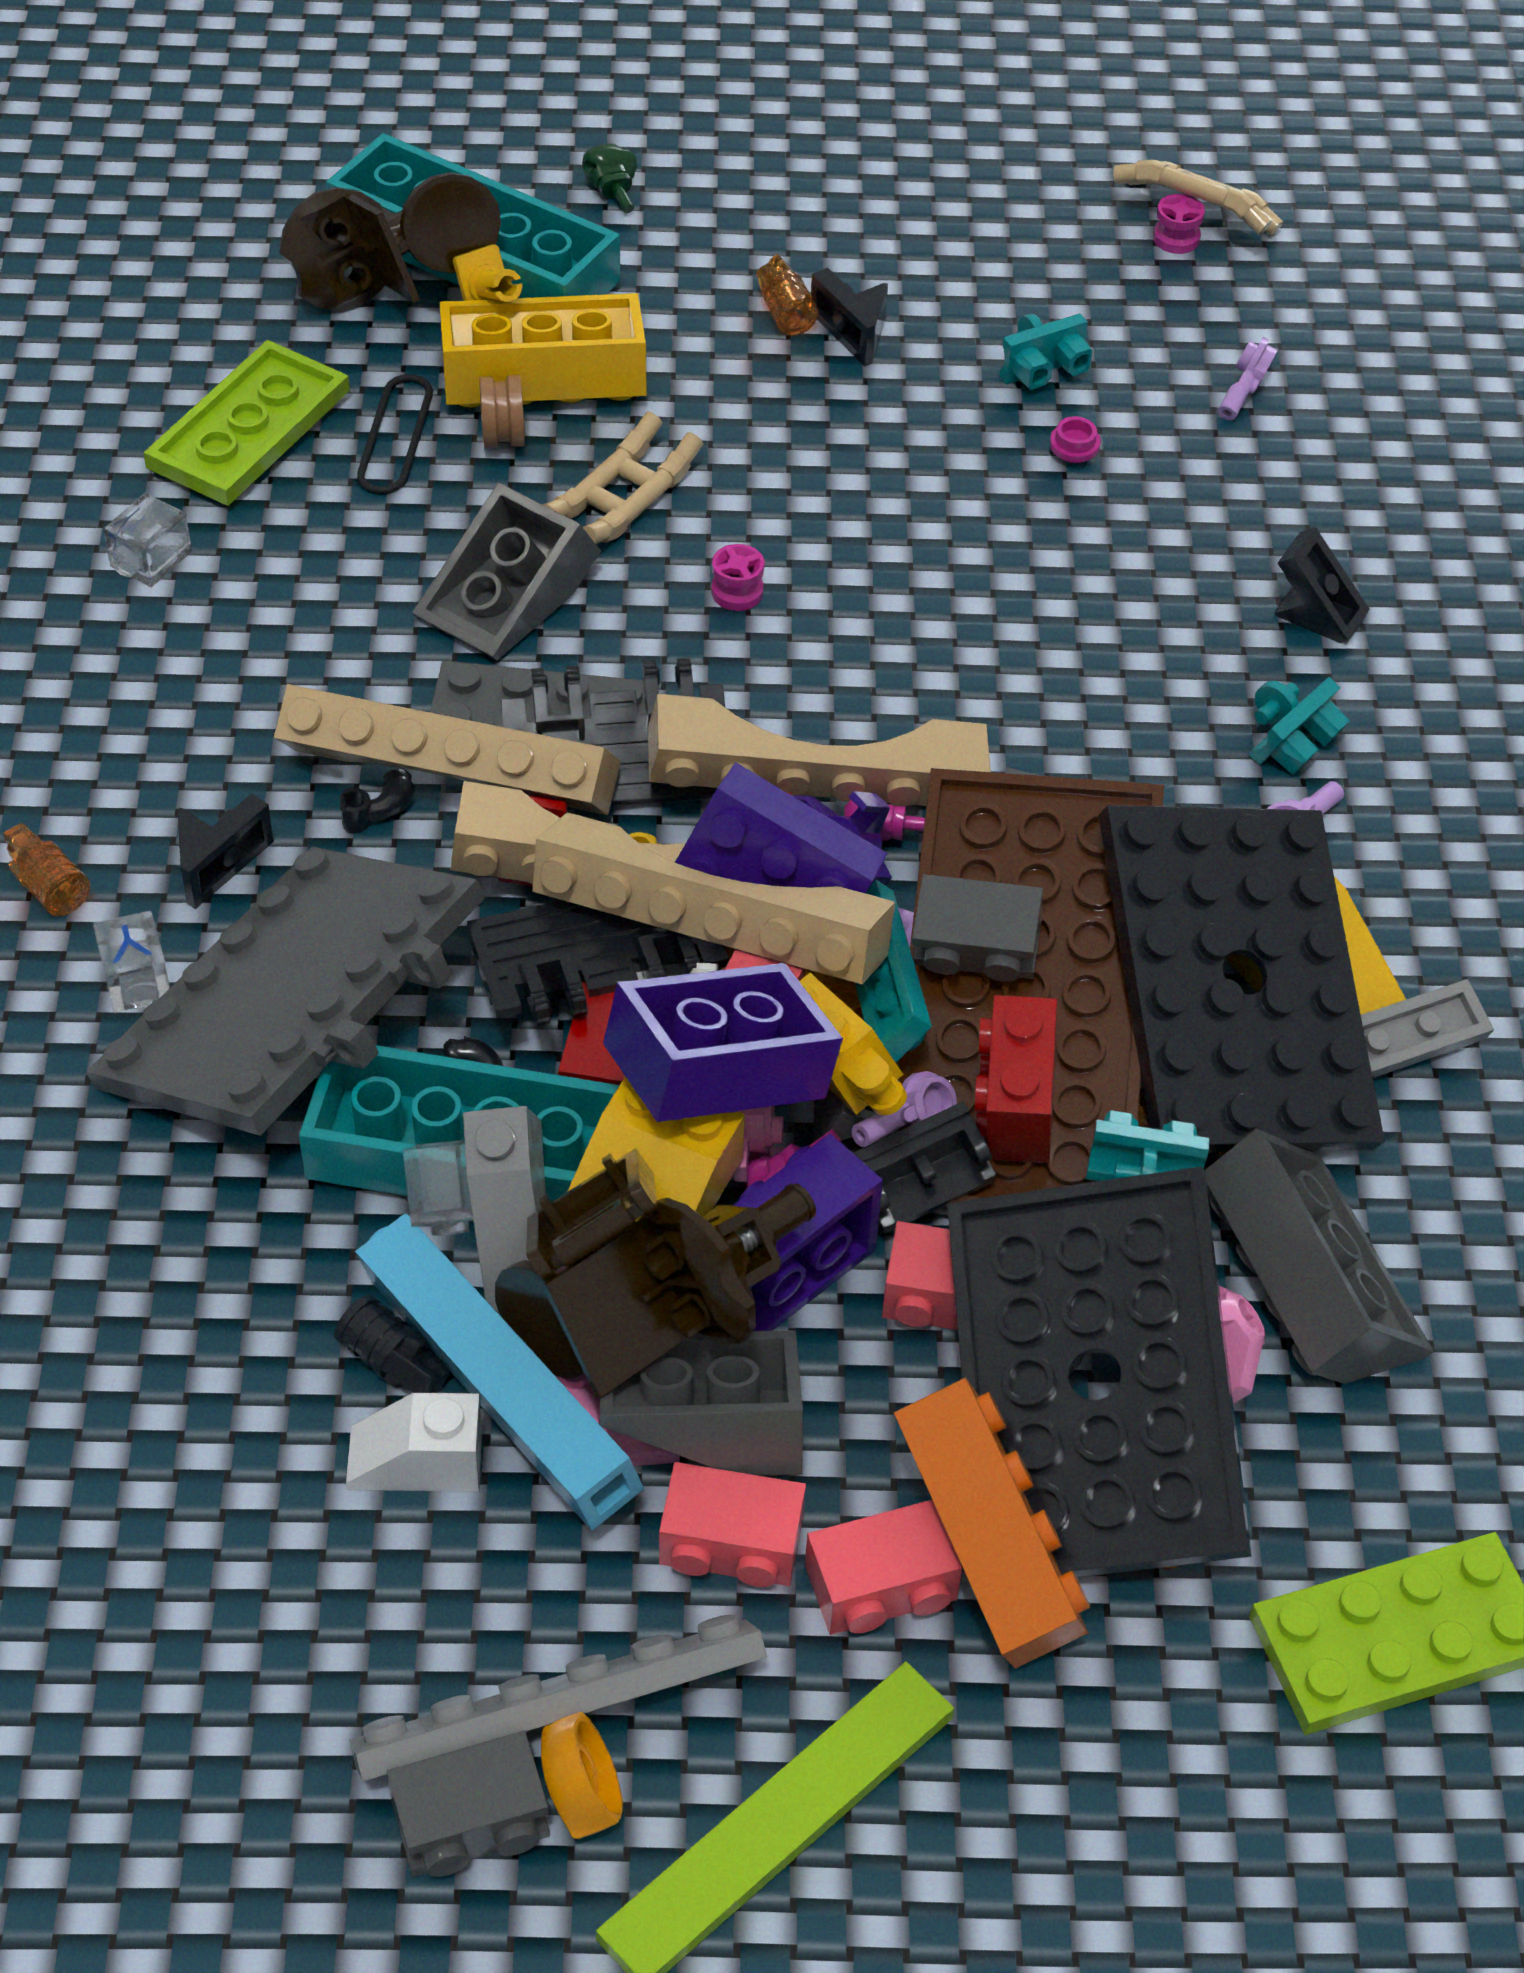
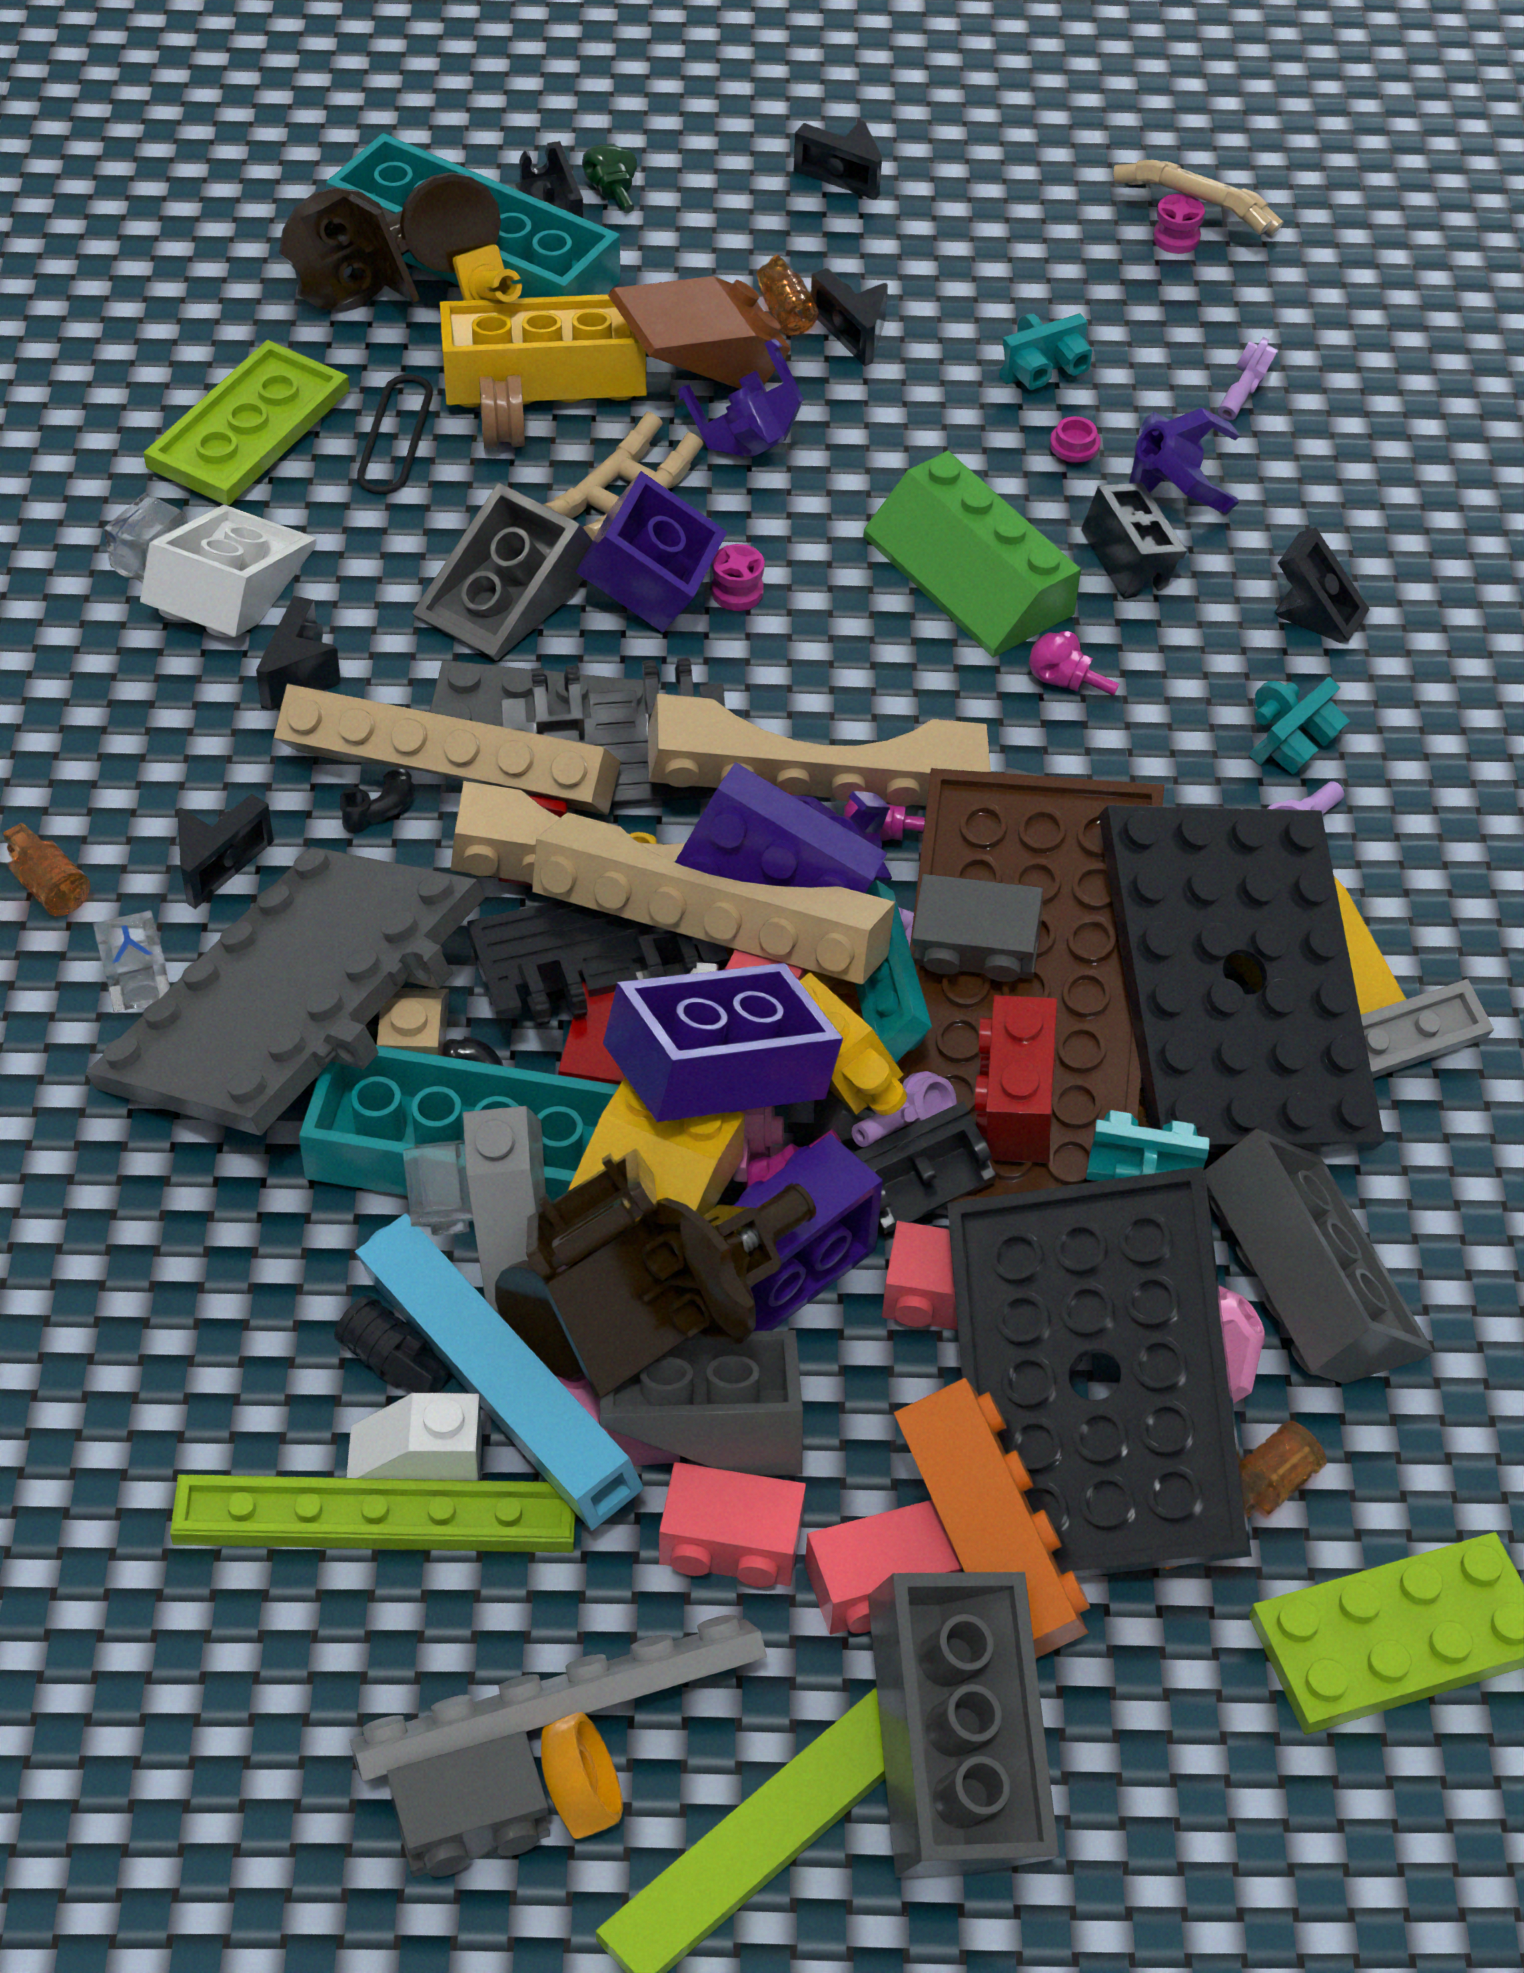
none -> white slope [140,505,317,638]
none -> lime tile [170,1475,576,1553]
none -> black slope [256,596,341,710]
none -> tan slope [377,988,449,1056]
none -> black hinge [515,141,583,218]
none -> dark purple brick [575,471,727,632]
none -> dark orange slope [608,276,791,389]
none -> dark purple piece [678,338,804,458]
none -> black slope [793,120,882,200]
none -> bright green slope [863,451,1081,658]
none -> dark grey slope [868,1572,1059,1878]
none -> dark pink piece [1029,631,1119,696]
none -> black hinge [1081,483,1187,598]
none -> dark purple piece [1129,408,1240,514]
none -> clear orange hinge [1240,1421,1327,1519]

